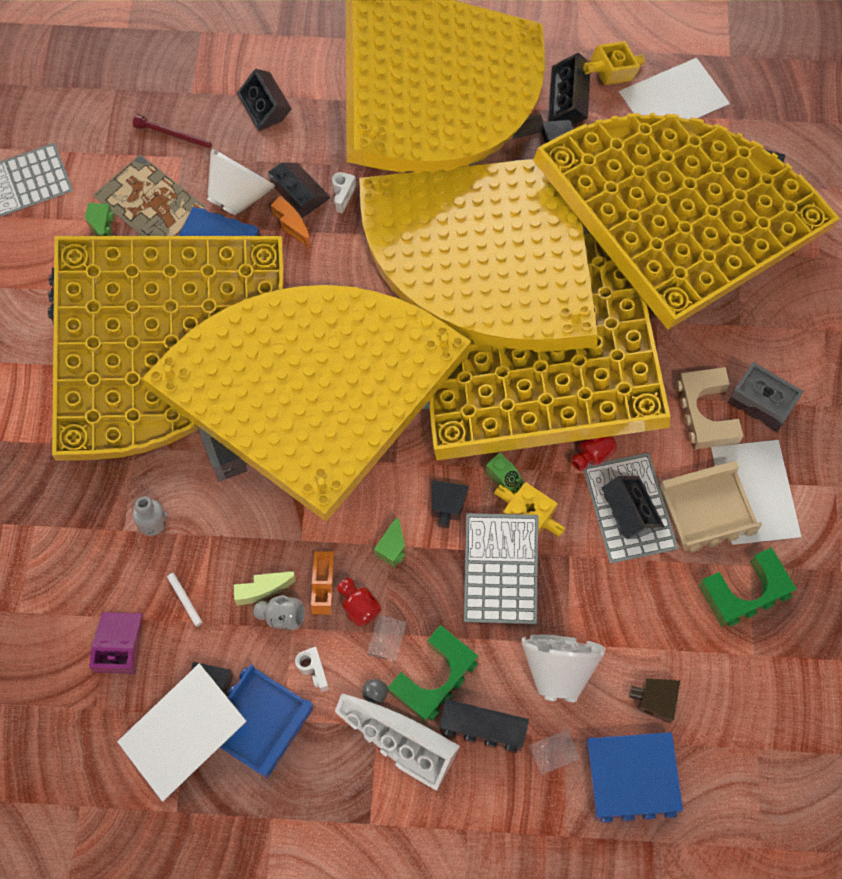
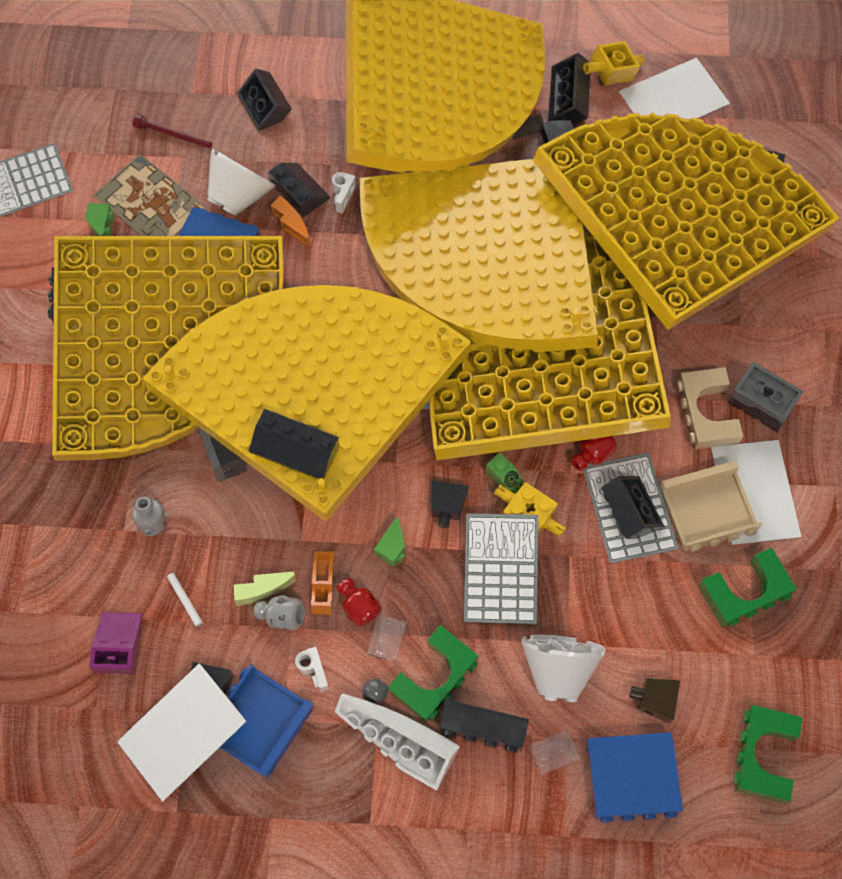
none -> black slope [249,409,339,479]
none -> green arch [733,705,803,804]

